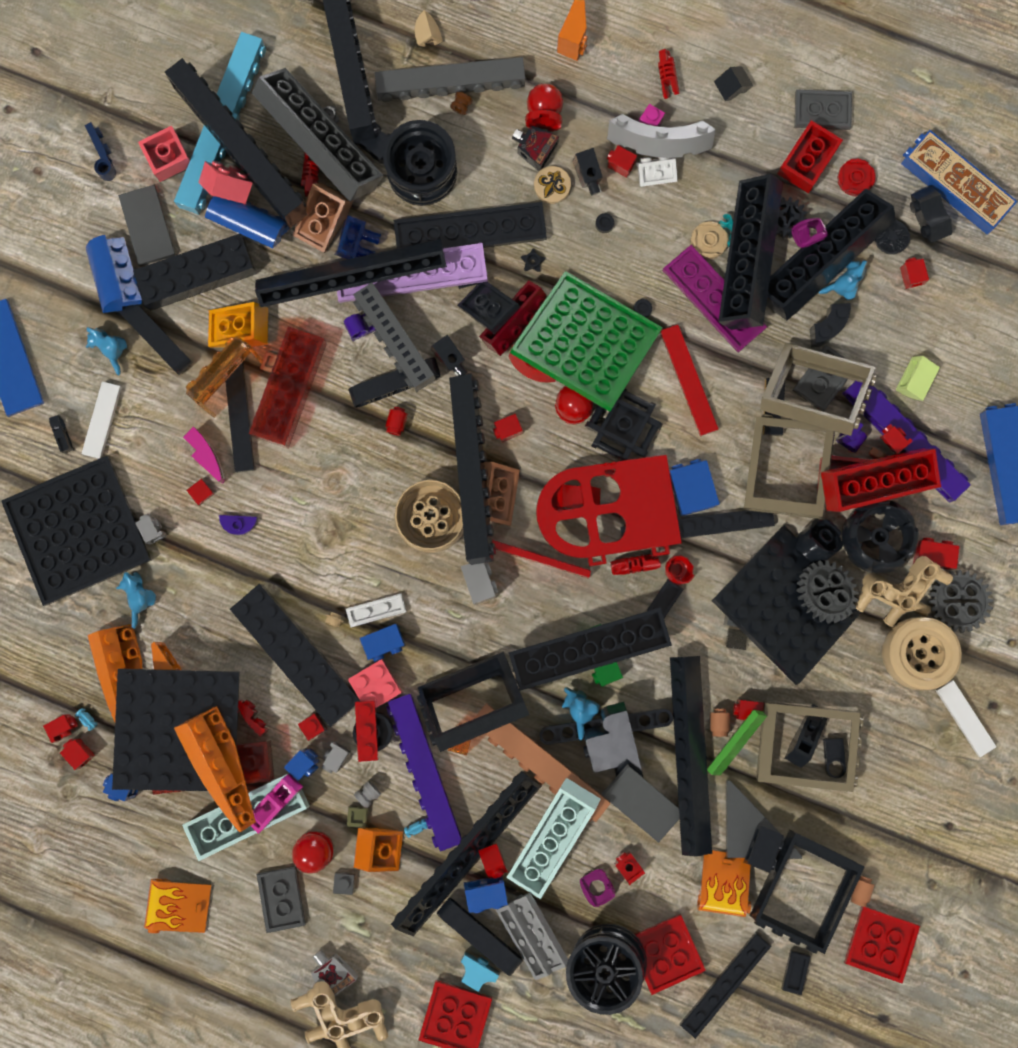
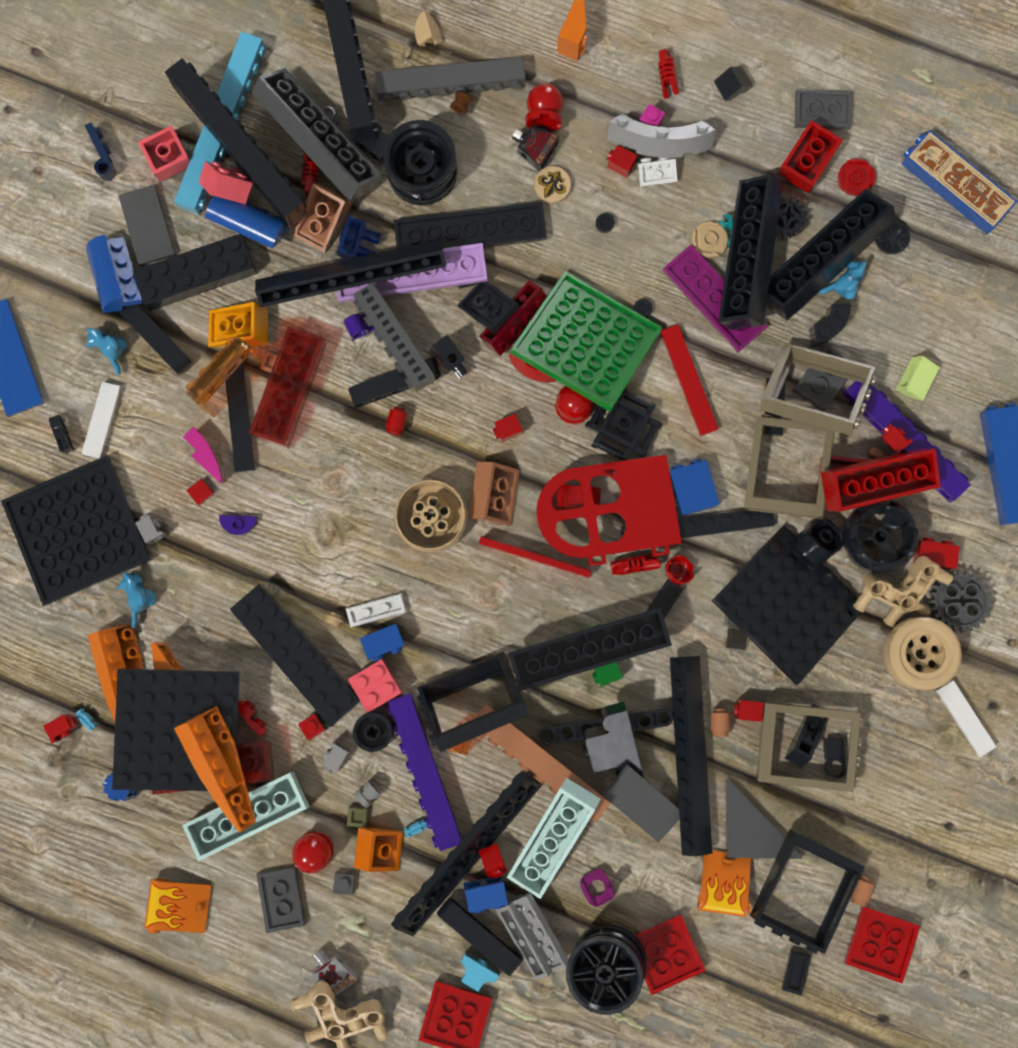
red brick [60,739,95,770] -> none
dark pink slope [251,773,303,834] -> none
blue brick [284,748,320,781] -> none
red plate [355,701,379,762] -> none
black brick [449,374,496,565] -> none
light grey brick [461,562,498,605] -> none
black plate [521,249,545,272] -> none
dark azure animal [562,687,599,740] -> none
black torso [572,148,603,196] -> none
red brick [614,851,645,885] -> none
black tile [680,932,772,1039] -> none
bright green tile [707,710,767,775] -> none
black brick [743,825,784,873] -> none
magenta piece [792,218,828,248] -> none
dark grey gear [796,560,859,623] -> none
dark purple plate [835,423,867,453] -> none
red brick [900,258,929,289] -> none
black brick [910,186,952,243] -> none

